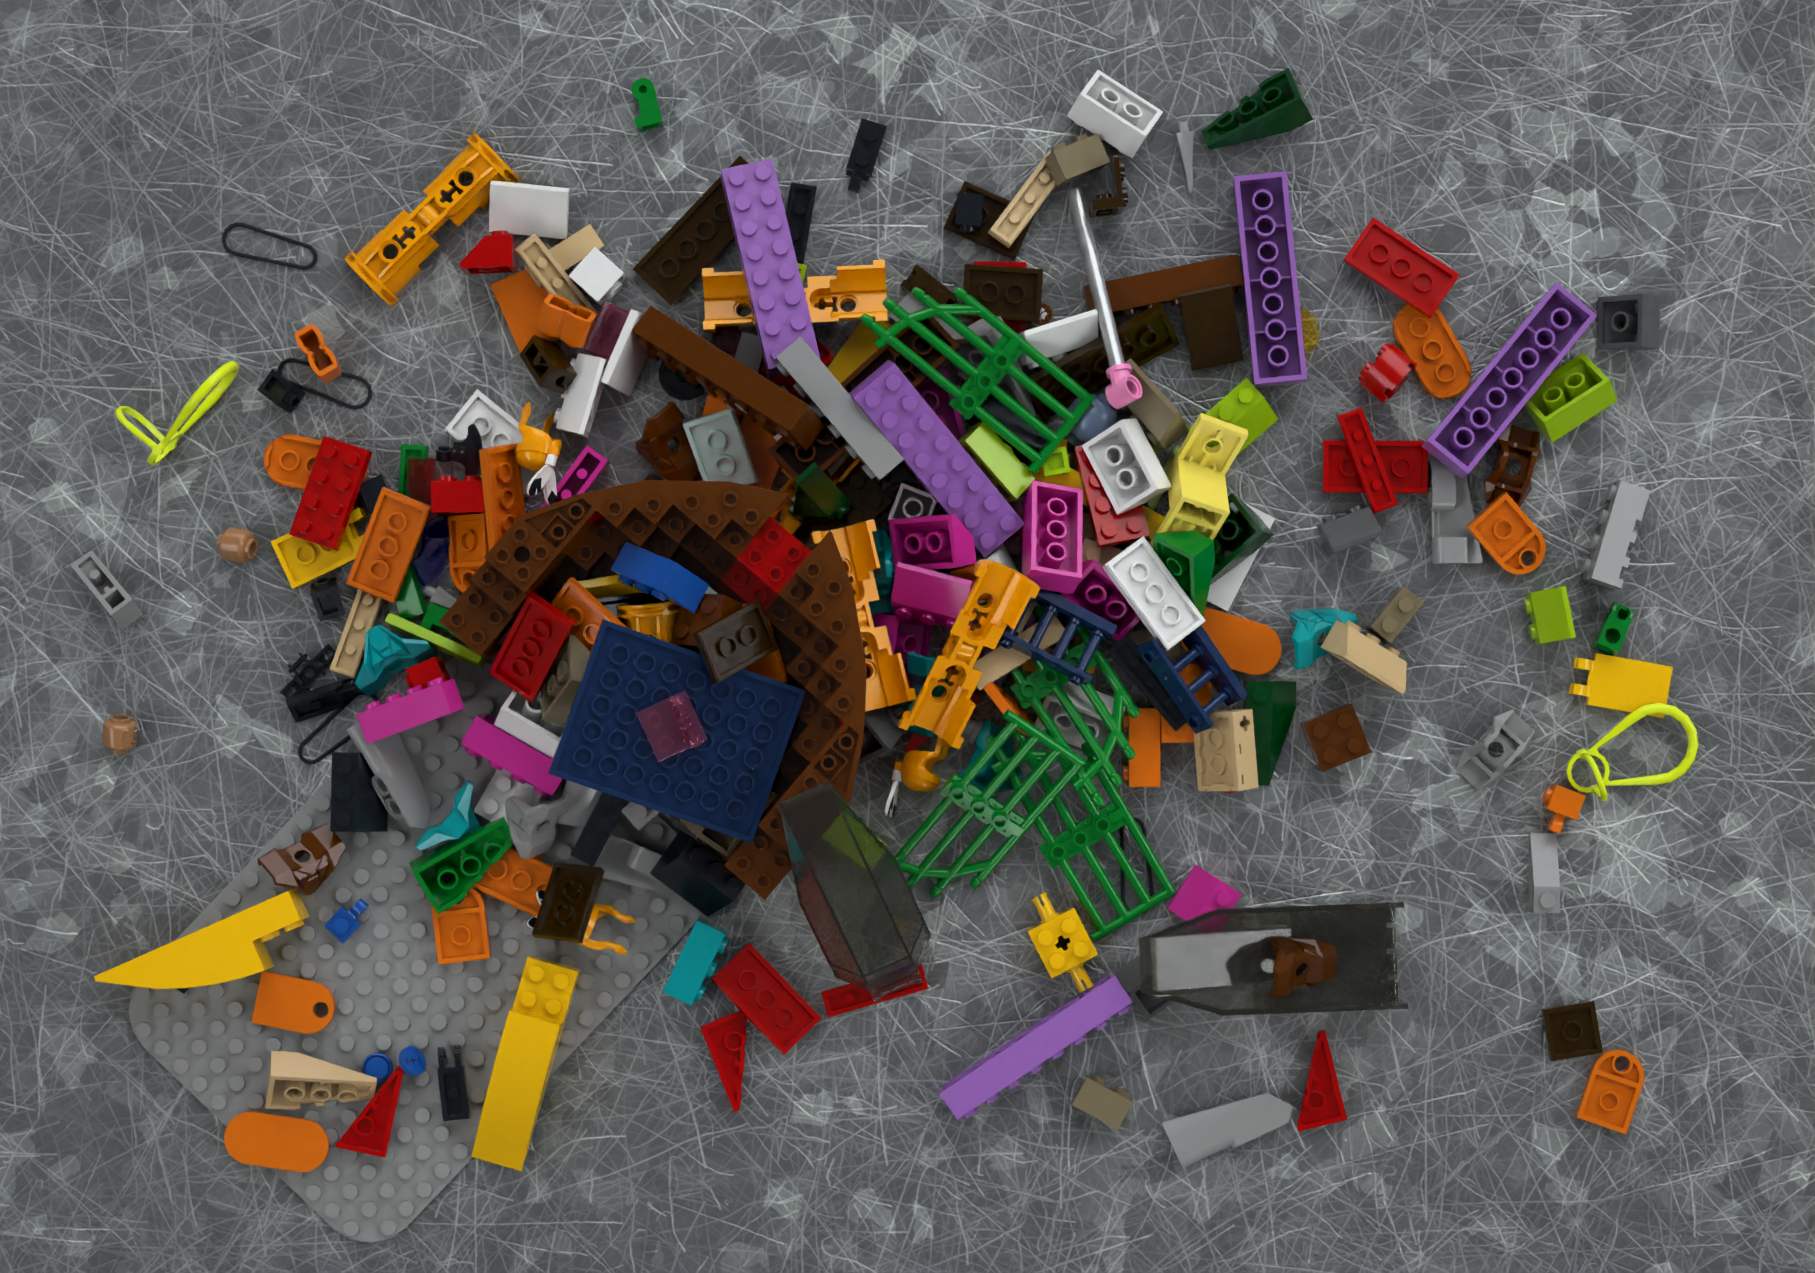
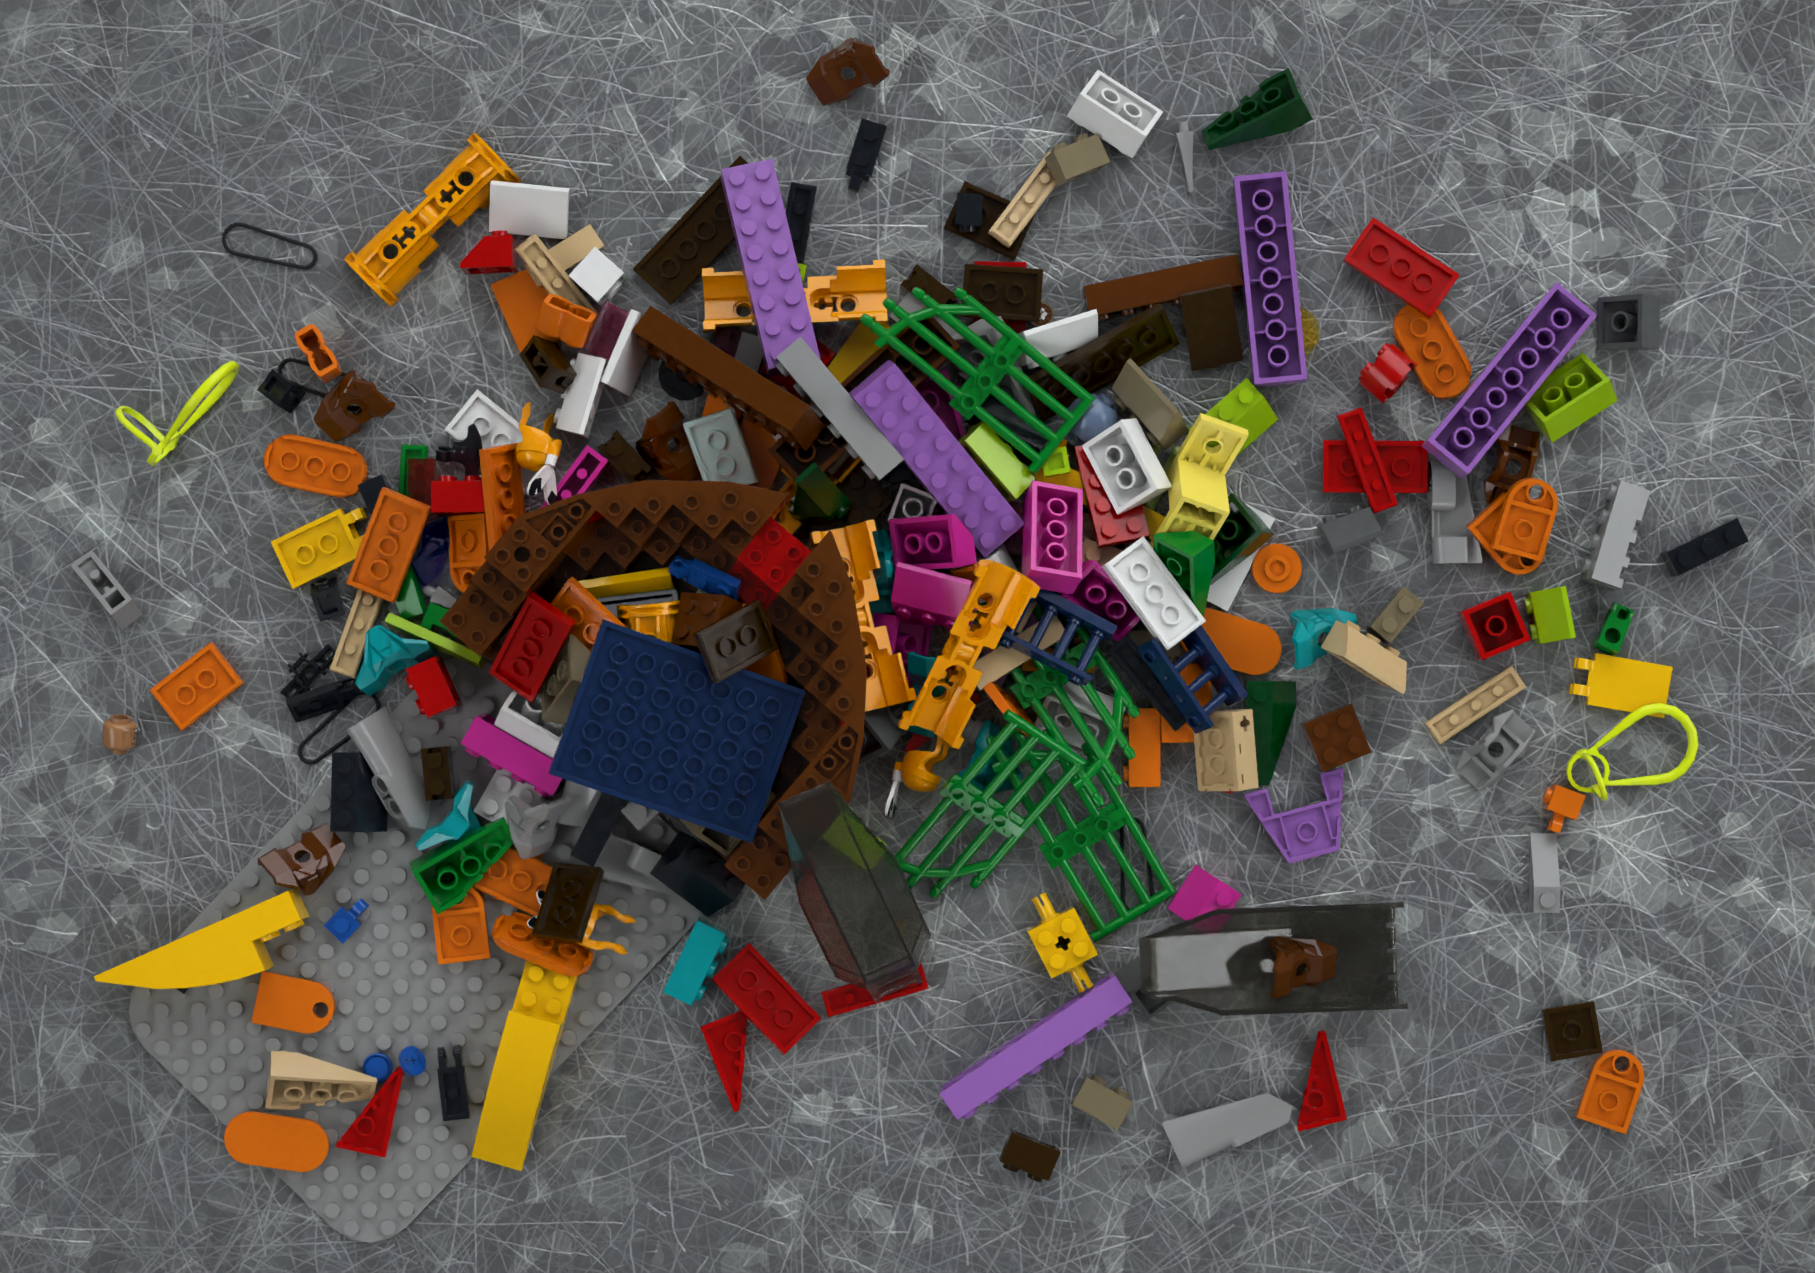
medium nougat head [216,527,258,564] -> none
red plate [289,436,373,551] -> none
dark pink brick [356,677,465,744] -> none
blue wedge [611,542,709,613] -> none
green leg [632,78,664,132] -> none
clear pink hinge [636,690,707,762] -> none
flat silver piece [1067,188,1143,409] -> none
dark brown bracket [1089,155,1128,218] -> none
none -> orange tile [149,642,244,731]
none -> reddish brown piece [313,370,395,442]
none -> dark brown brick [421,746,456,801]
none -> orange tile [492,912,594,976]
none -> dark brown brick [597,430,654,483]
none -> blue hinge [668,555,741,601]
none -> reddish brown piece [806,38,890,106]
none -> dark brown brick [999,1129,1060,1182]
none -> medium lavender wing [1244,768,1344,864]
none -> orange piece [1251,544,1302,593]
none -> tan tile [1424,665,1526,745]
none -> red brick [1457,591,1531,660]
none -> orange tile [1490,478,1558,562]
none -> black brick [1660,518,1749,577]

